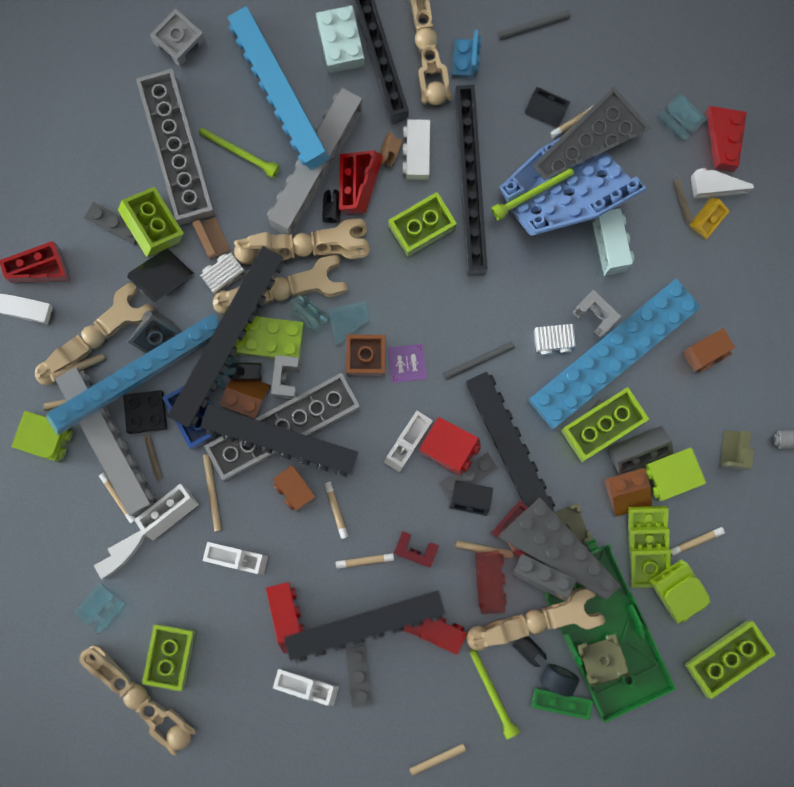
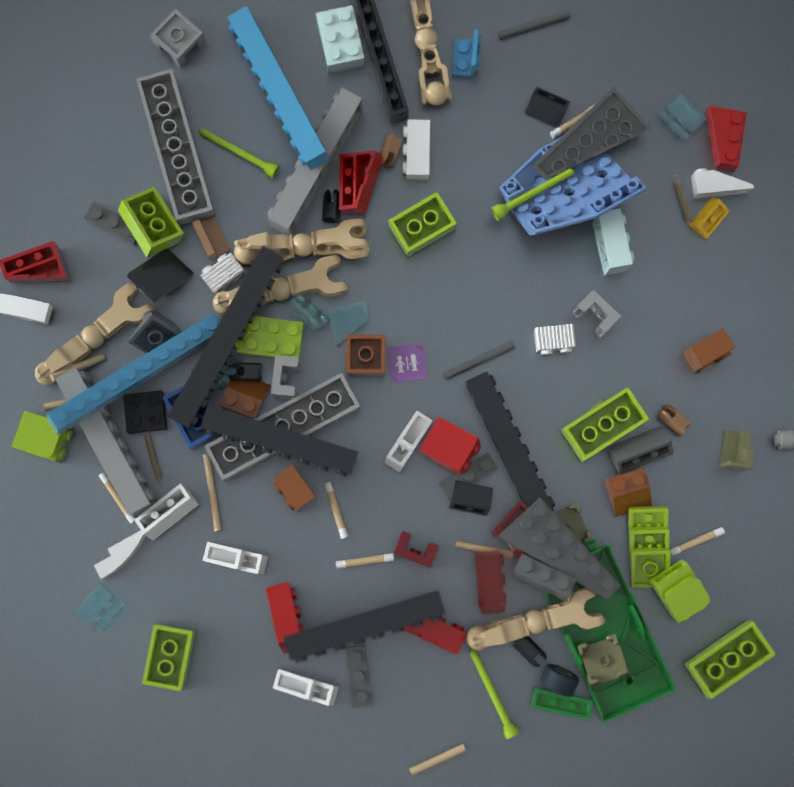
tan piece [80,645,196,755] -> none
black brick [455,84,488,275] -> none
dark azure brick [528,278,701,430] -> none
lime brick [645,447,706,501] -> none
none -> medium nougat piece [658,405,692,437]

